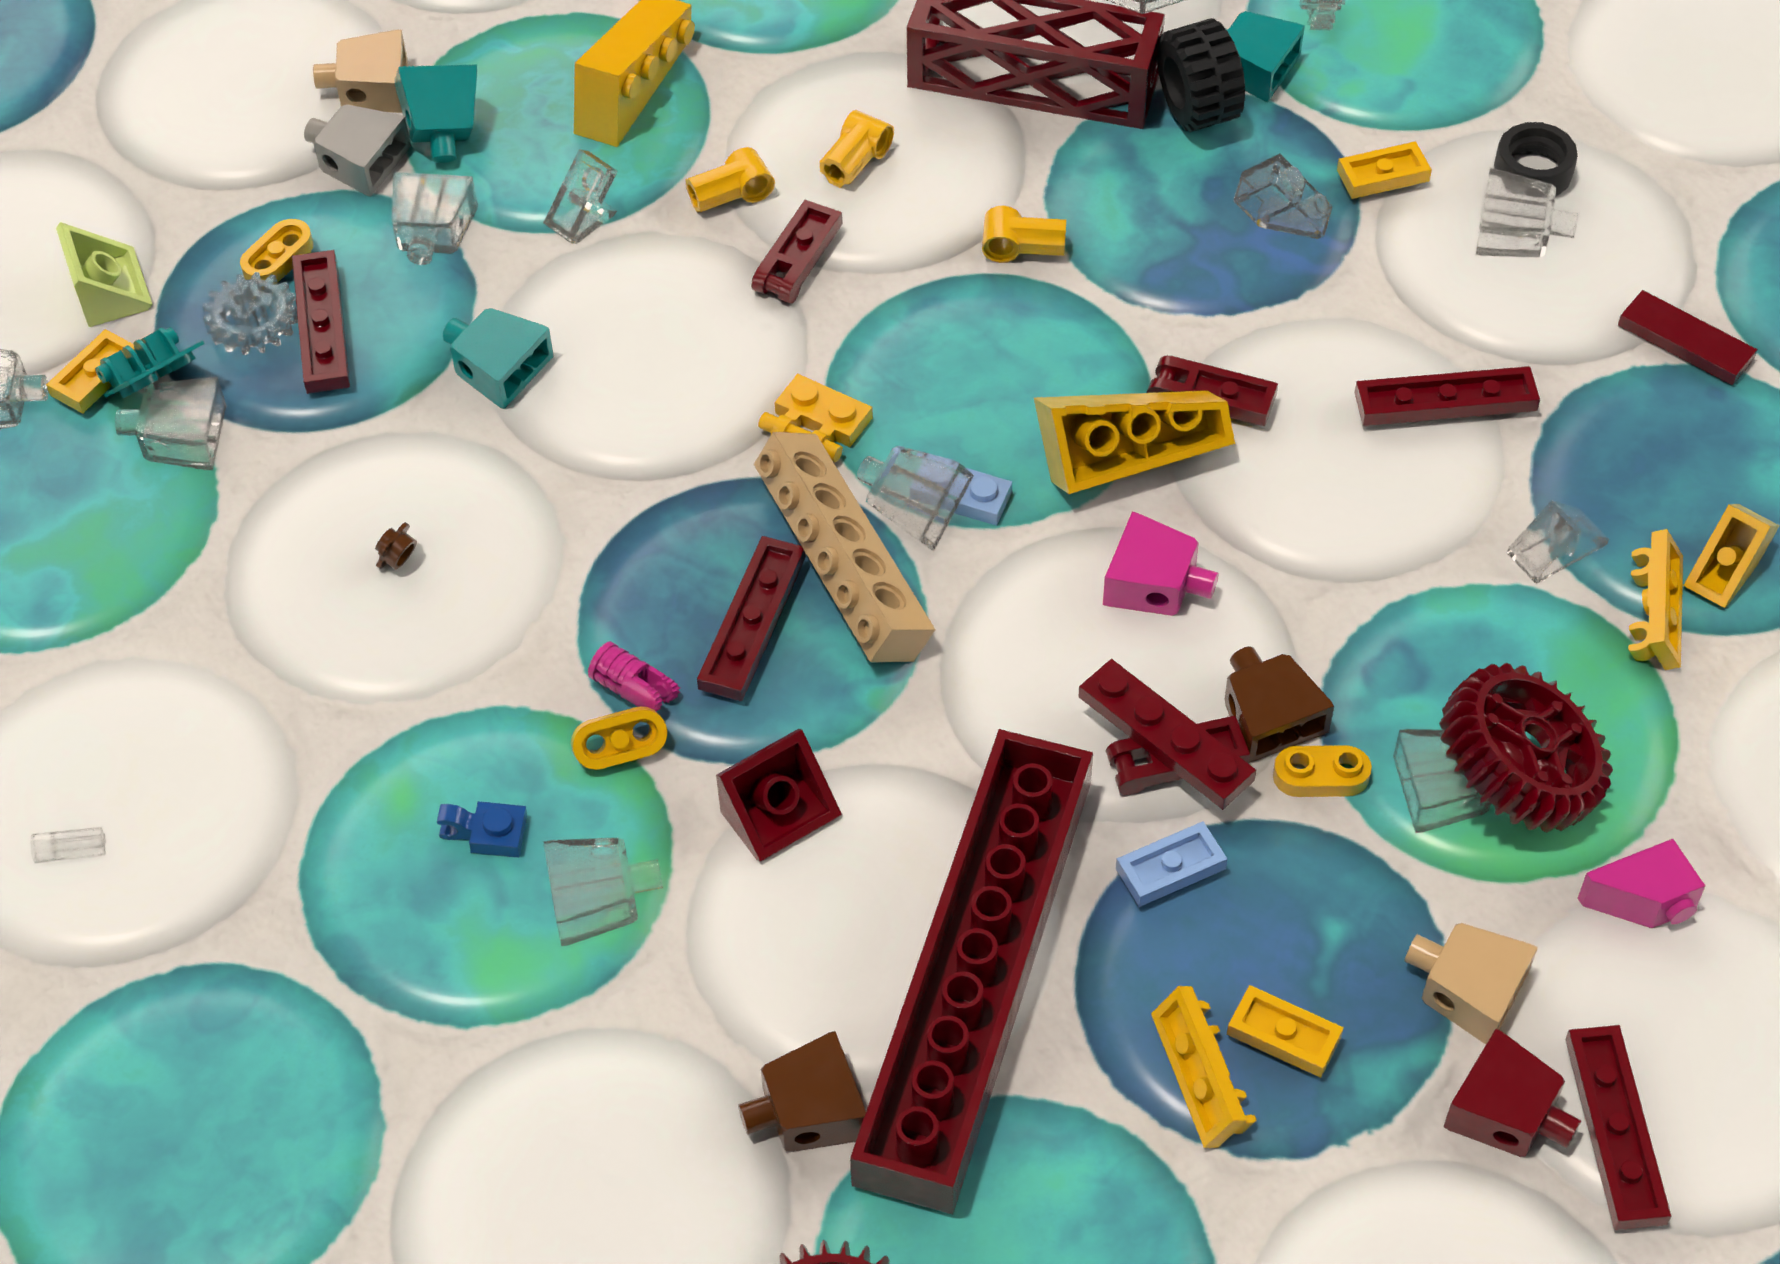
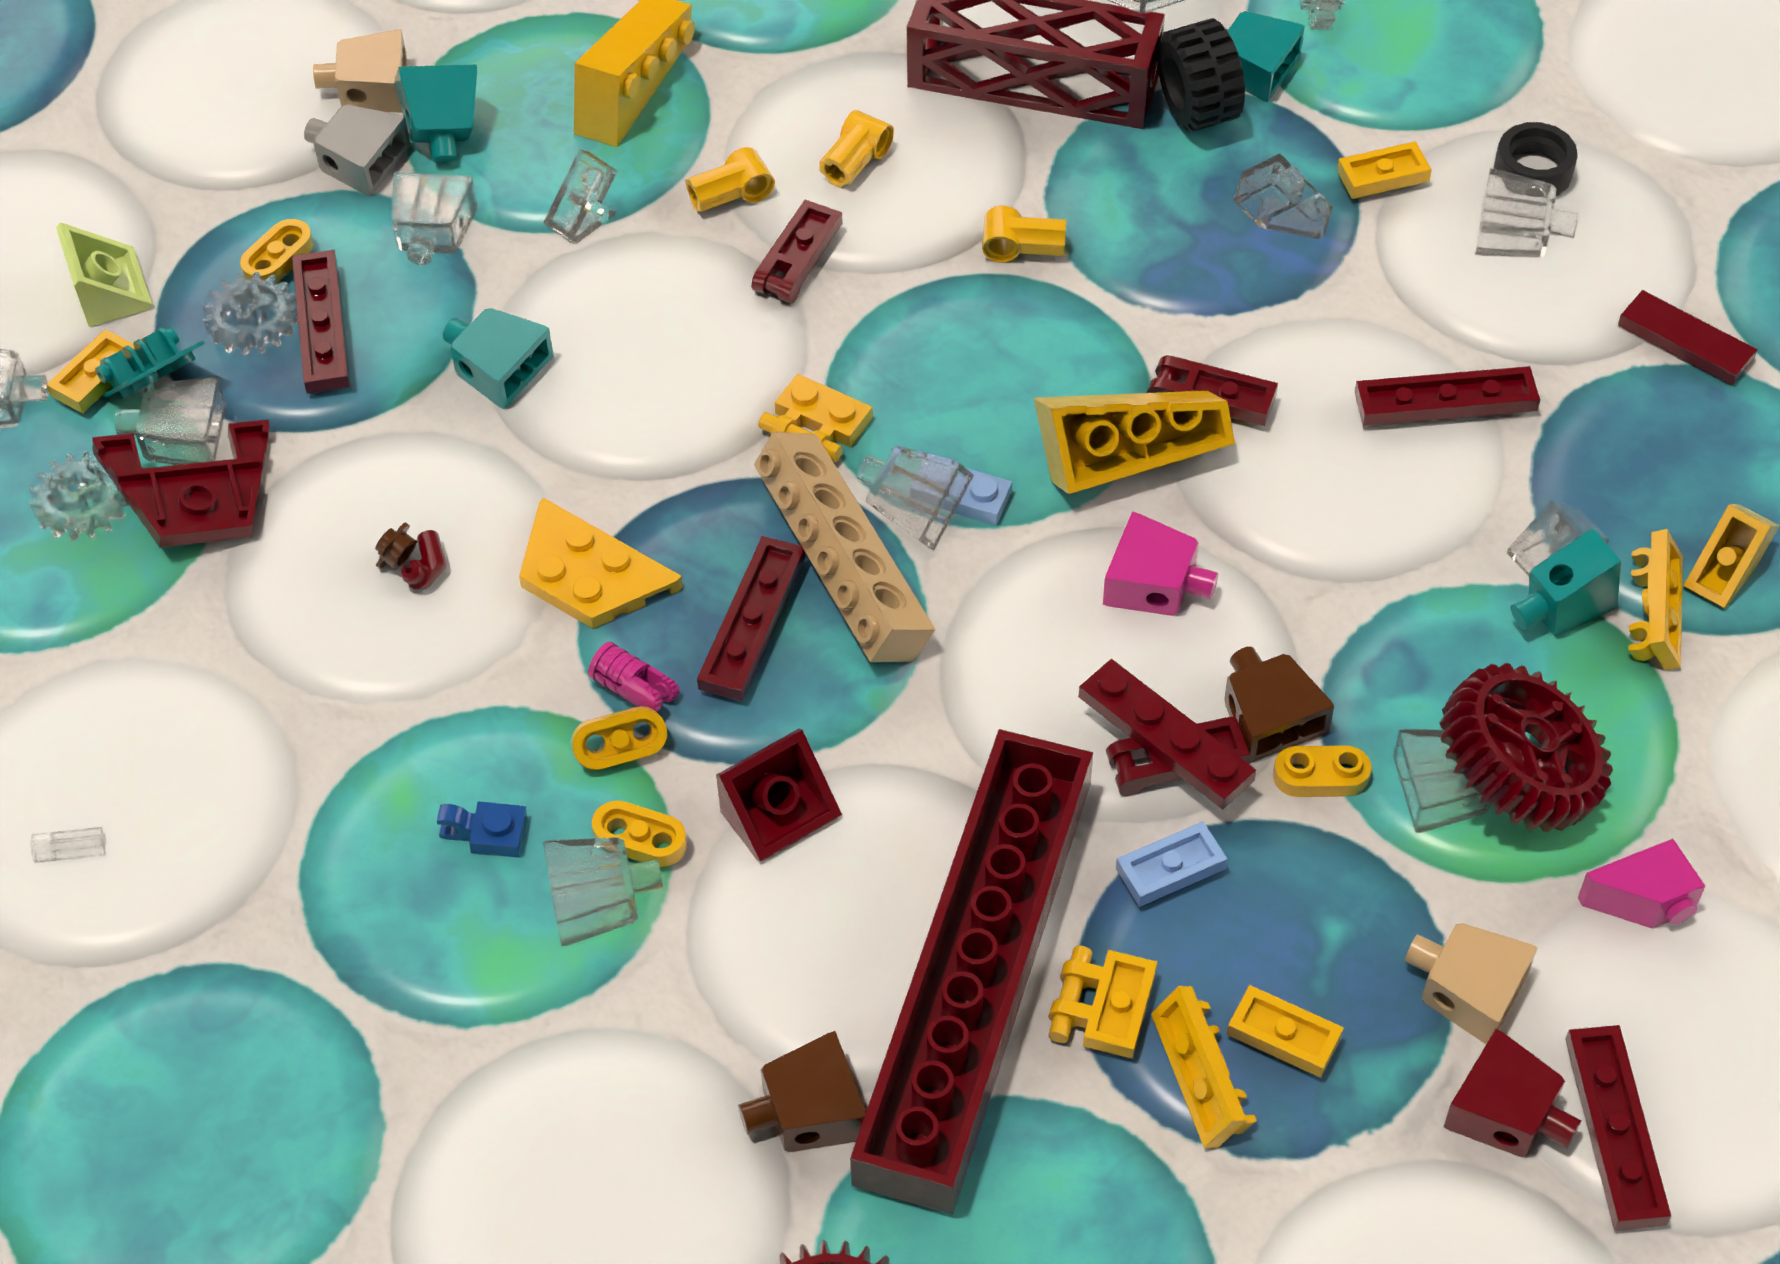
none -> clear gear [29,451,130,541]
none -> dark red wing [92,419,270,548]
none -> dark red arm [401,530,446,590]
none -> yellow wing [519,498,683,629]
none -> yellow plate [592,800,687,867]
none -> yellow plate [1048,945,1158,1059]
none -> teal torso [1510,528,1621,635]

